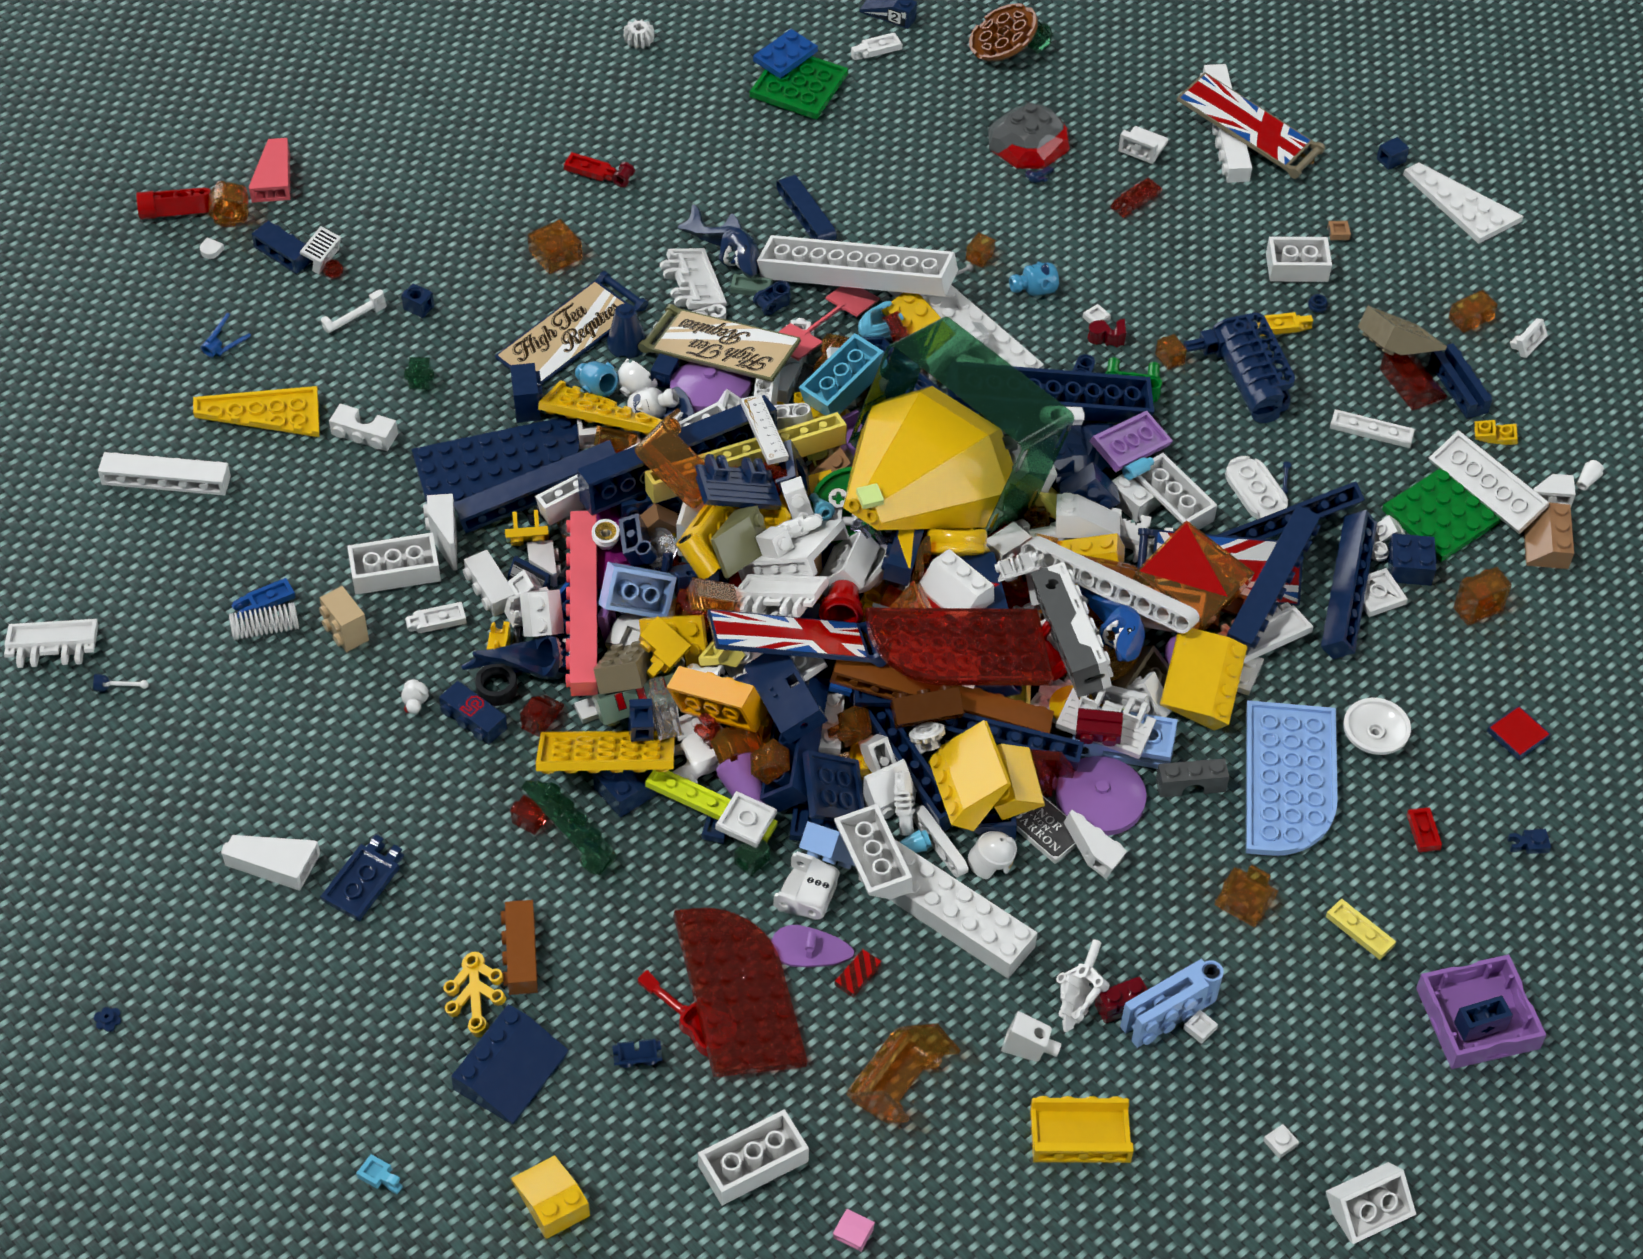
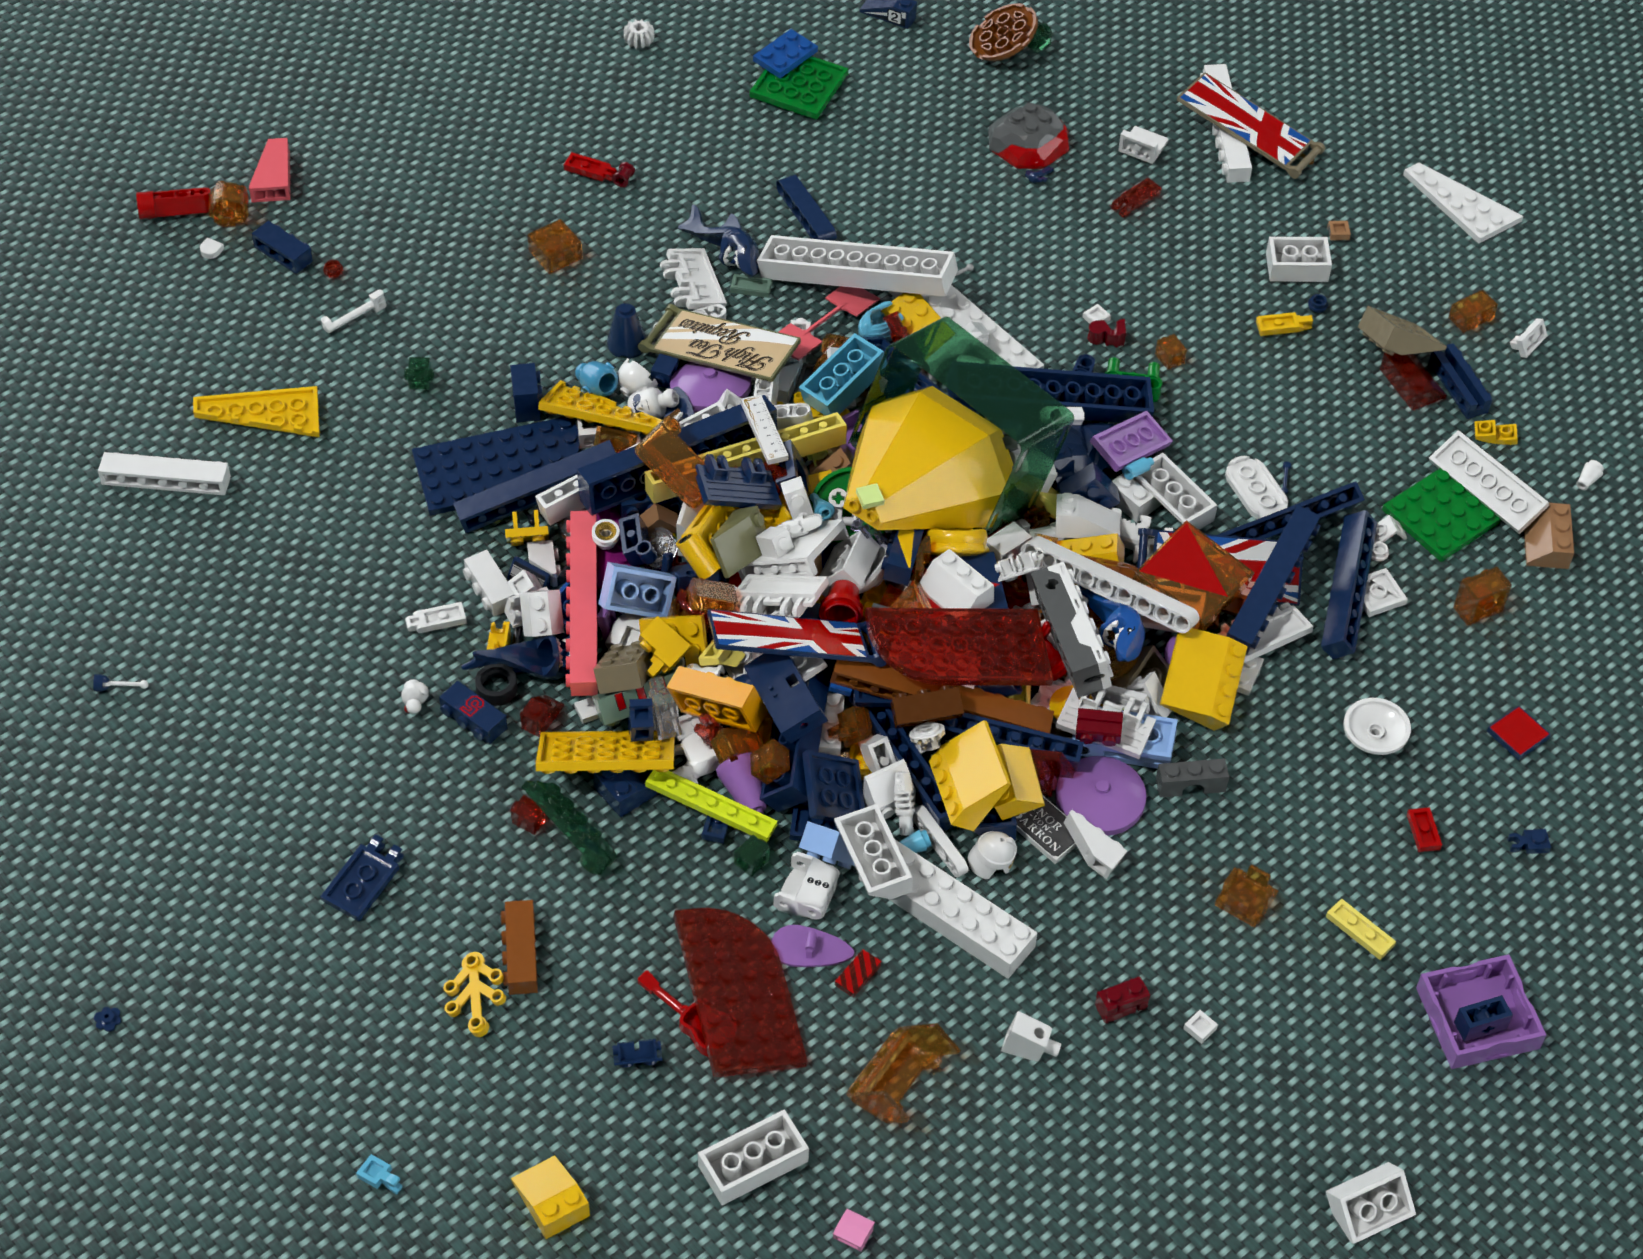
white hinge [4,619,98,668] -> none
blue plant [201,313,251,357] -> none
white slope [221,835,320,891] -> none
white piece [229,602,299,641] -> none
blue hinge [231,578,296,620] -> none
white panel [300,226,341,274] -> none
tan brick [319,586,369,652] -> none
white arch [329,404,398,451] -> none
white brick [347,532,441,595] -> none
dark blue brick [401,283,434,318] -> none
white slope [423,494,458,570] -> none
dark blue slope [451,1004,569,1125] -> none
flag [495,271,648,386] -> none
white tile [715,791,777,848] -> none
dark blue piece [753,281,791,316] -> none
white hinge [851,33,903,60] -> none
clear orange brick [966,232,995,268] -> none
dark azure piece [1009,261,1059,296] -> none
yellow panel [1030,1096,1133,1163] -> none
white bar [1056,939,1110,1032] -> none
light blue hinge [1120,959,1224,1048] -> none
dark blue piece [1183,313,1295,423] -> none
light blue plate [1246,700,1338,856] -> none
white plate [1263,1124,1299,1159] -> none
white tile [1330,409,1415,448] -> none
dark blue brick [1377,137,1409,170] -> none
dark blue brick [1388,533,1436,586] -> none
white slope [1533,474,1576,507] -> none

